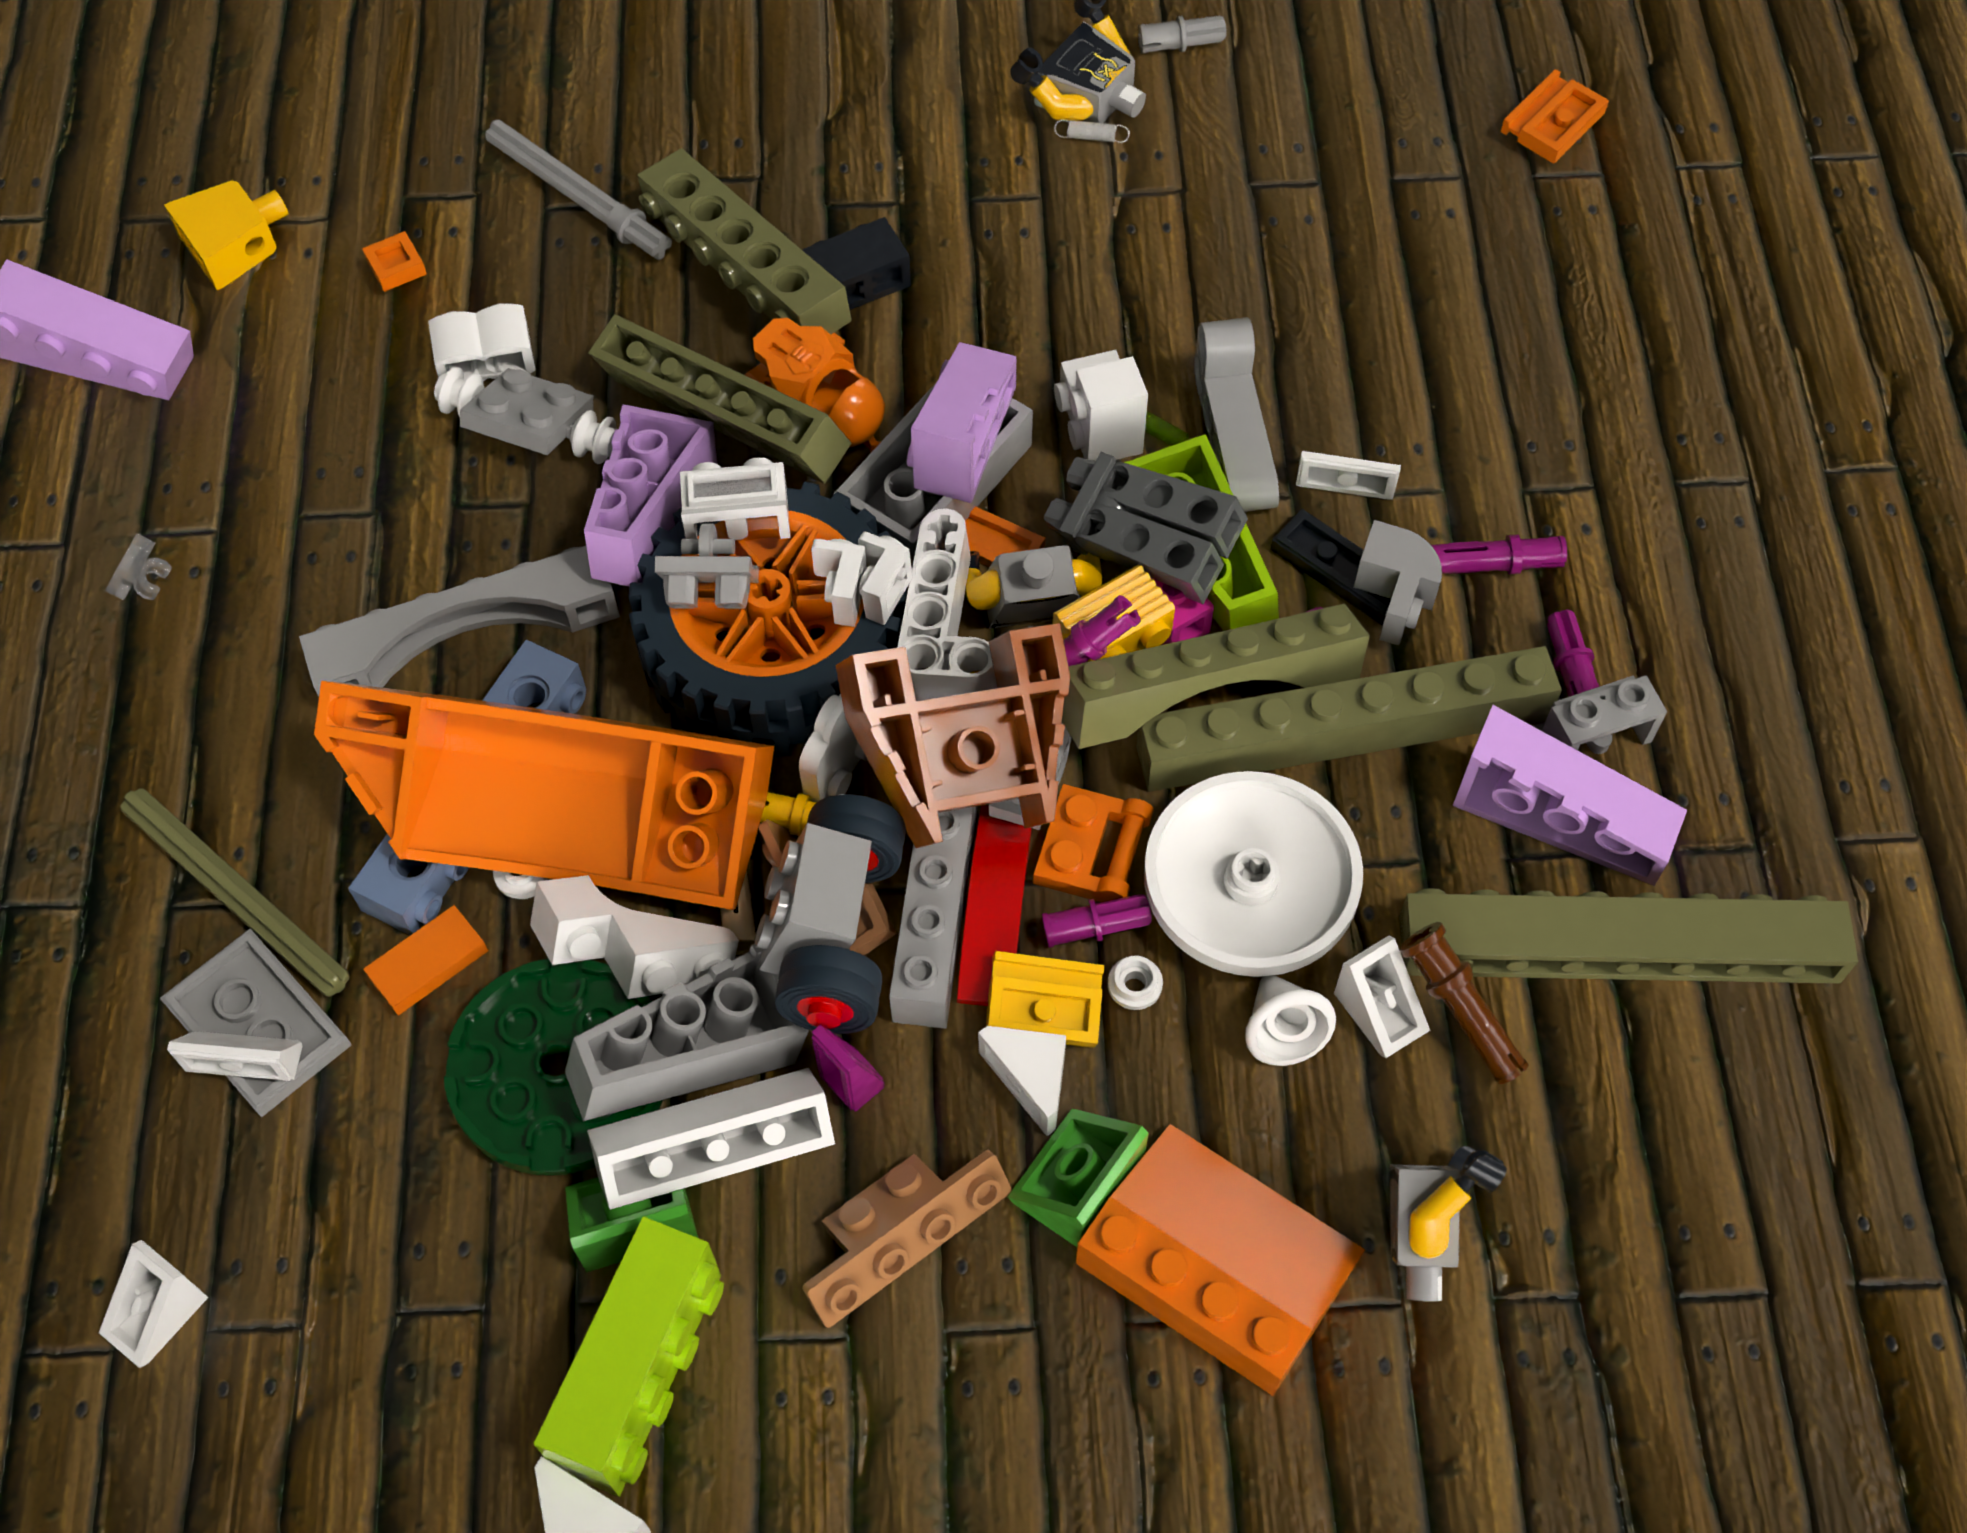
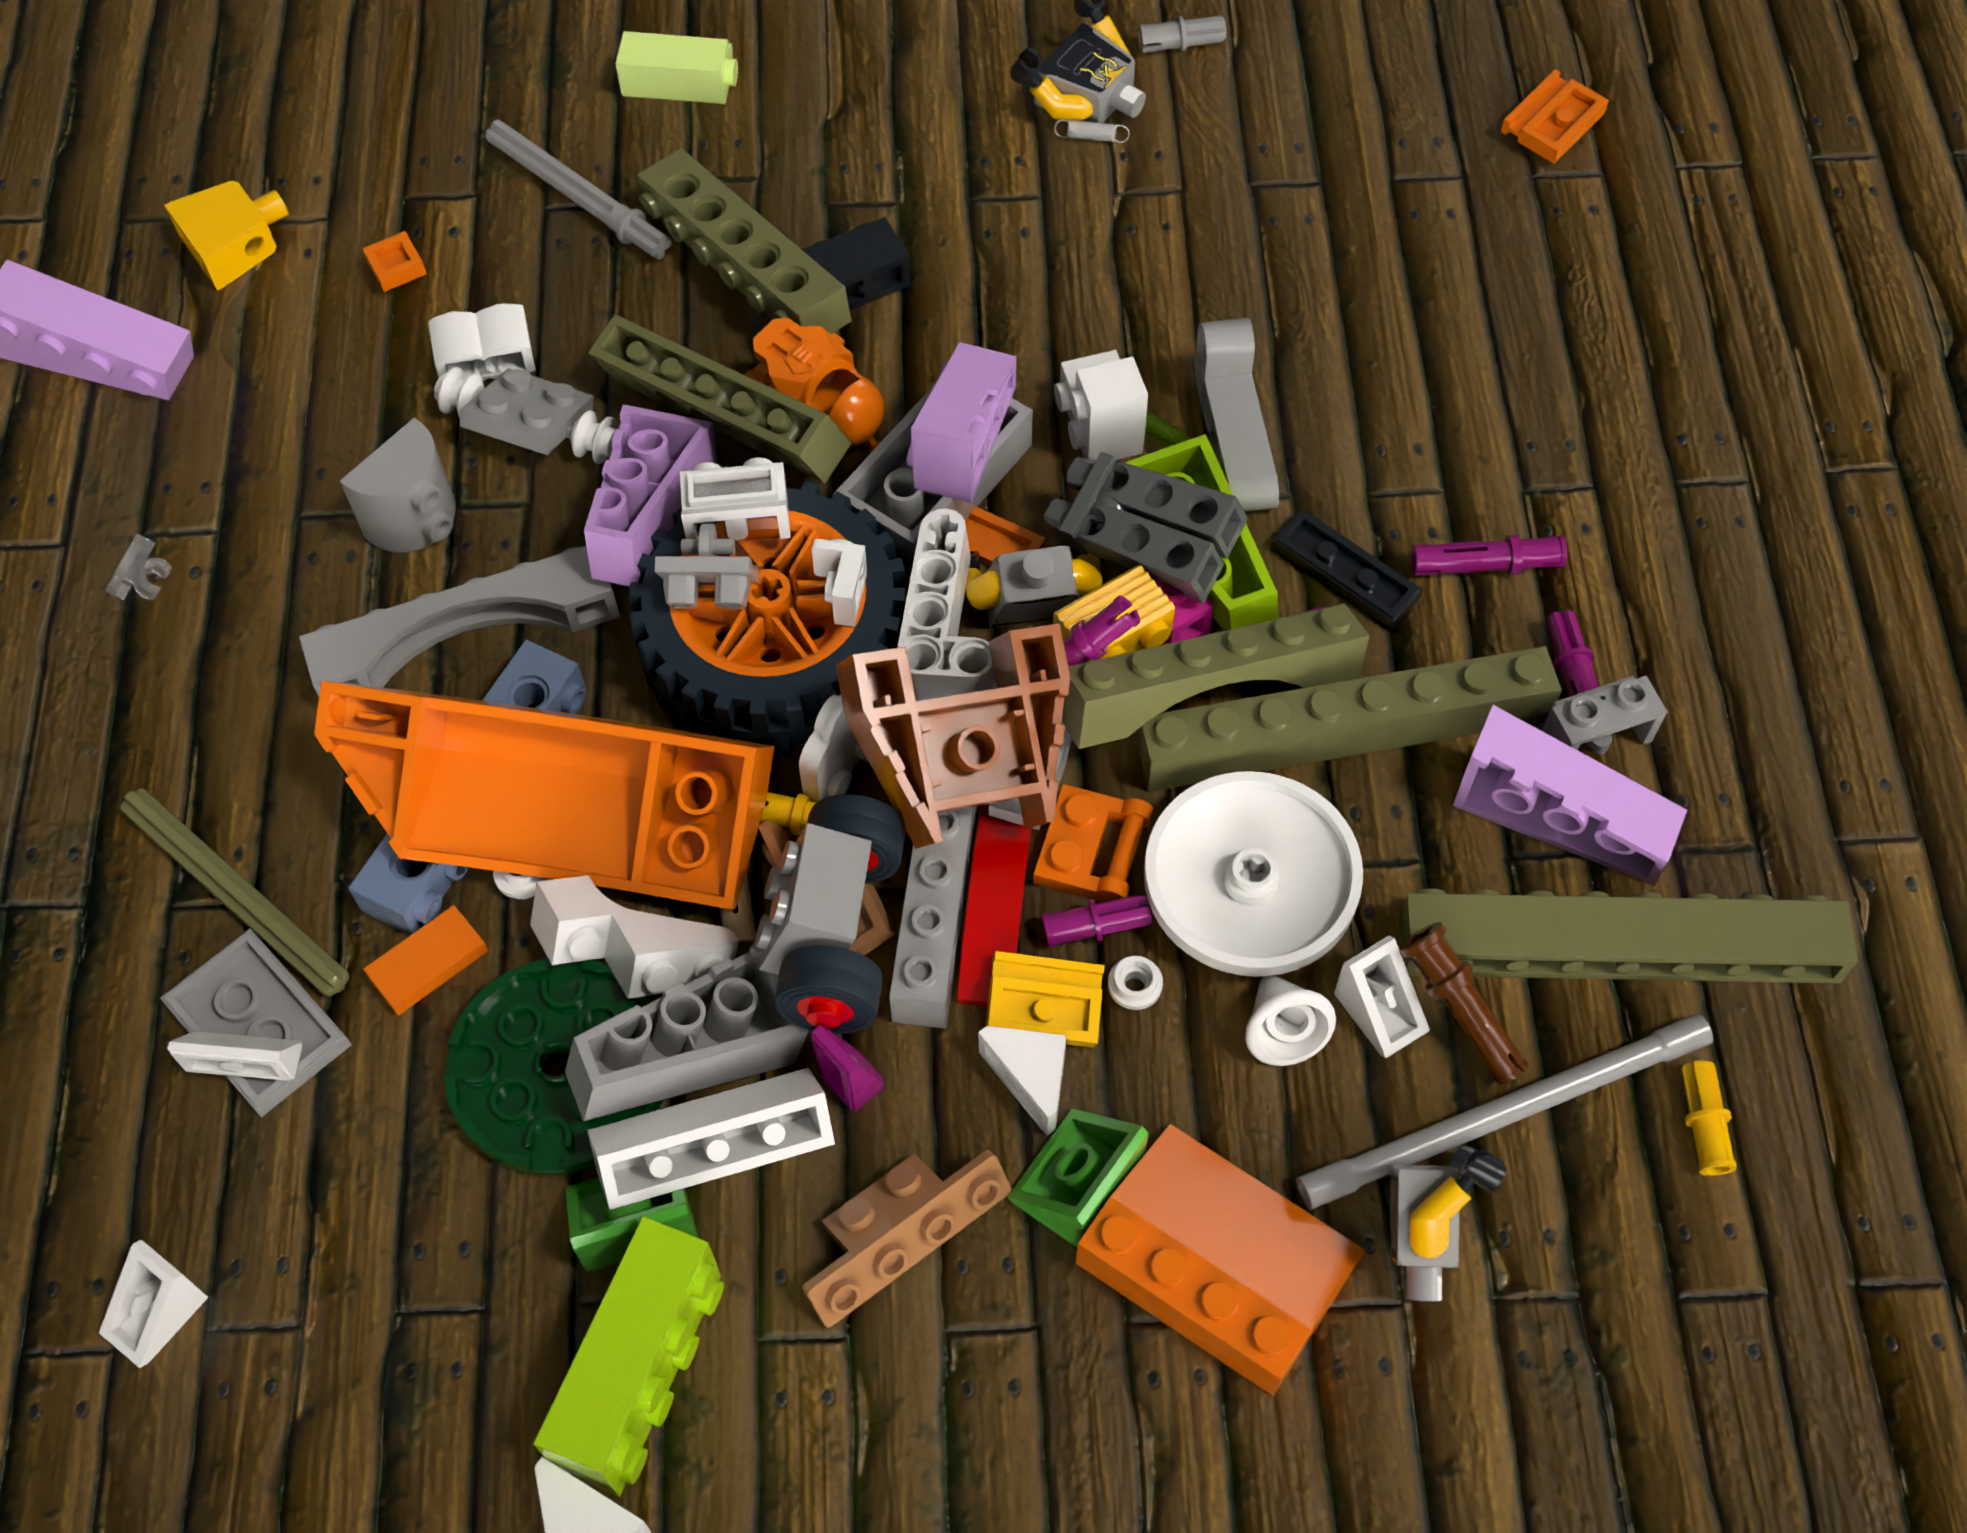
white bracket [858,531,913,625] -> none
white slope [1296,451,1401,500] -> none
light grey brick [1354,520,1442,645] -> none
none -> light grey brick [340,418,456,552]
none -> yellowish green brick [615,31,738,104]
none -> light grey piece [1296,1013,1713,1210]
none -> yellow axle [1681,1060,1737,1176]

